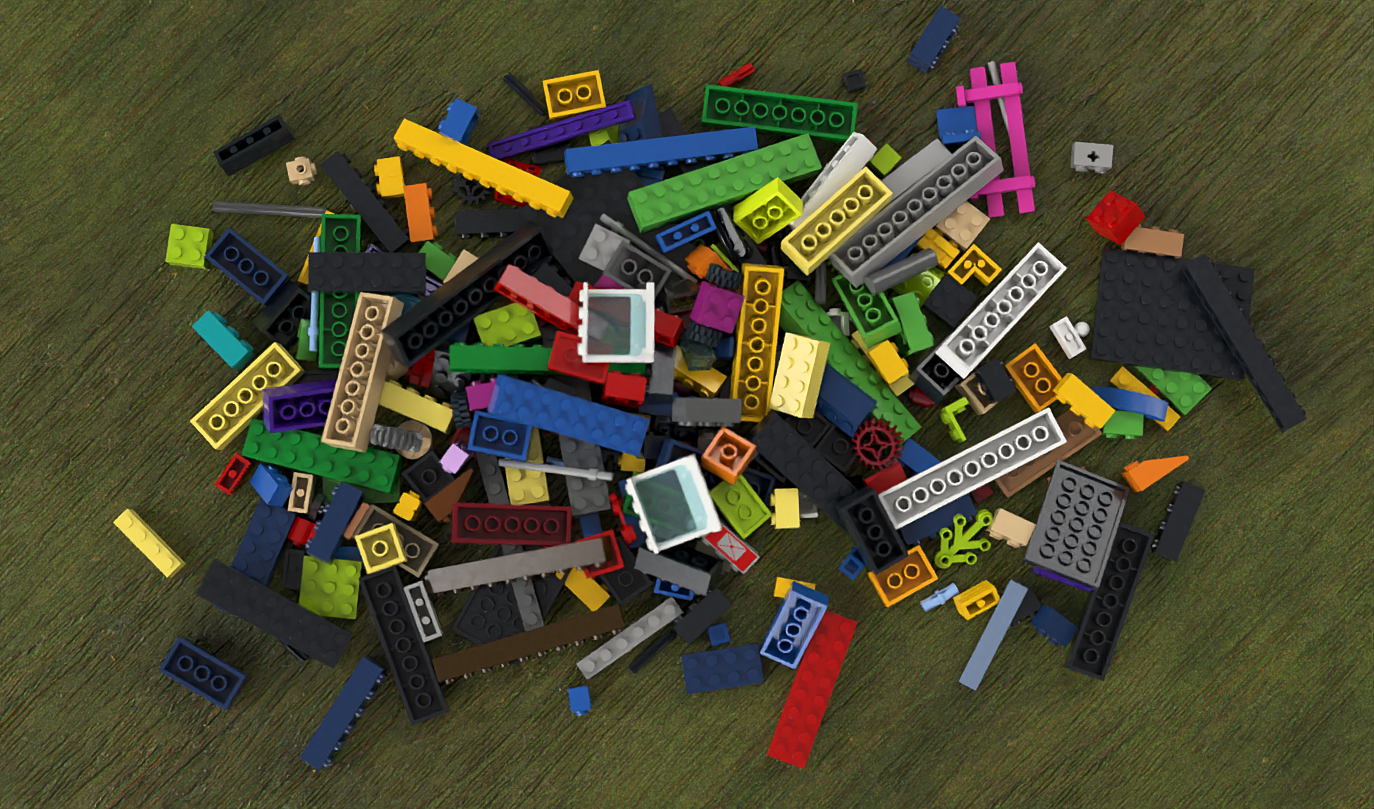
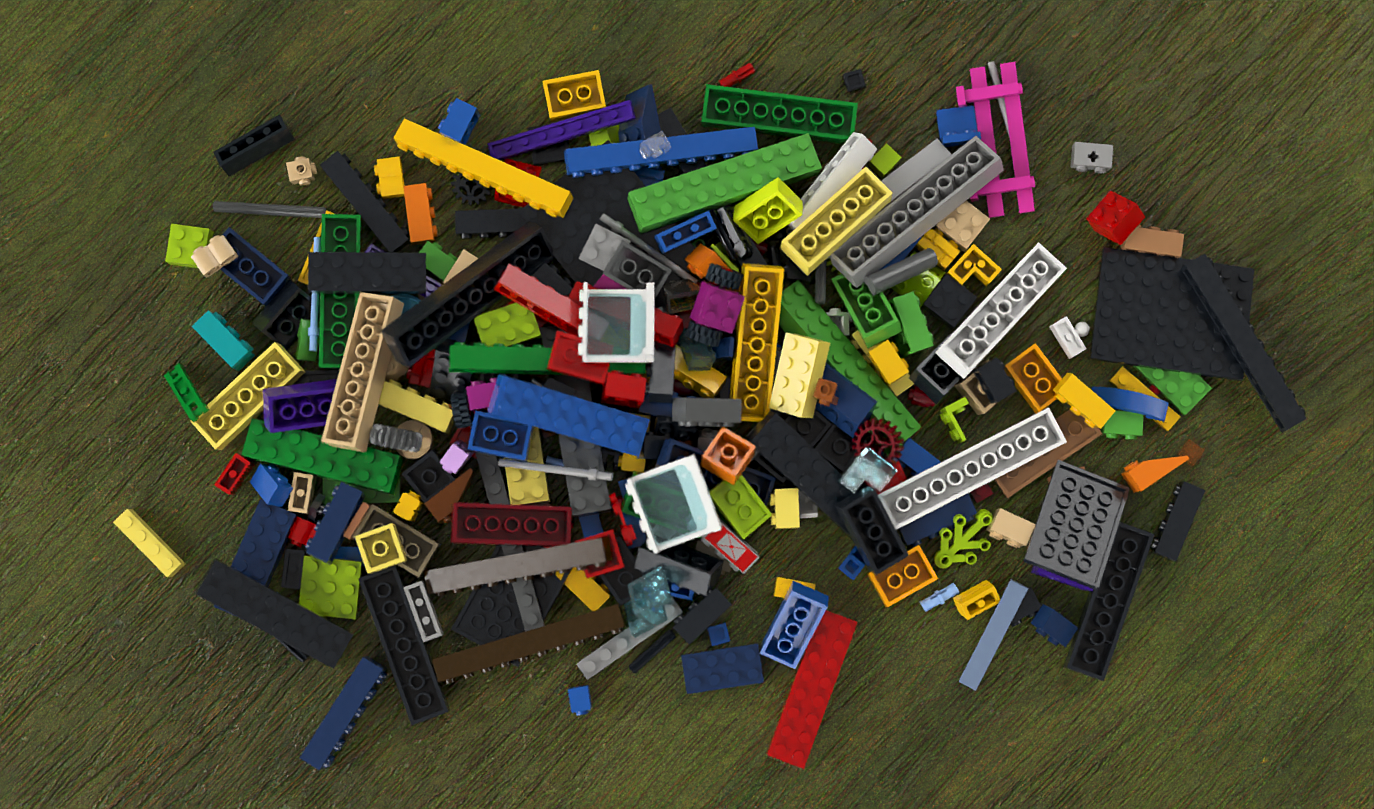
dark blue brick [158,636,250,710] -> none
black axle [503,72,548,117] -> none
dark blue brick [907,6,960,74] -> none
none -> green plate [164,363,210,422]
none -> tan brick [191,235,238,278]
none -> clear light blue bracket [624,567,672,638]
none -> clear brick [639,131,672,159]
none -> dark orange bracket [813,378,839,407]
none -> clear light blue brick [839,446,897,493]
none -> clear orange plate [1177,439,1205,466]

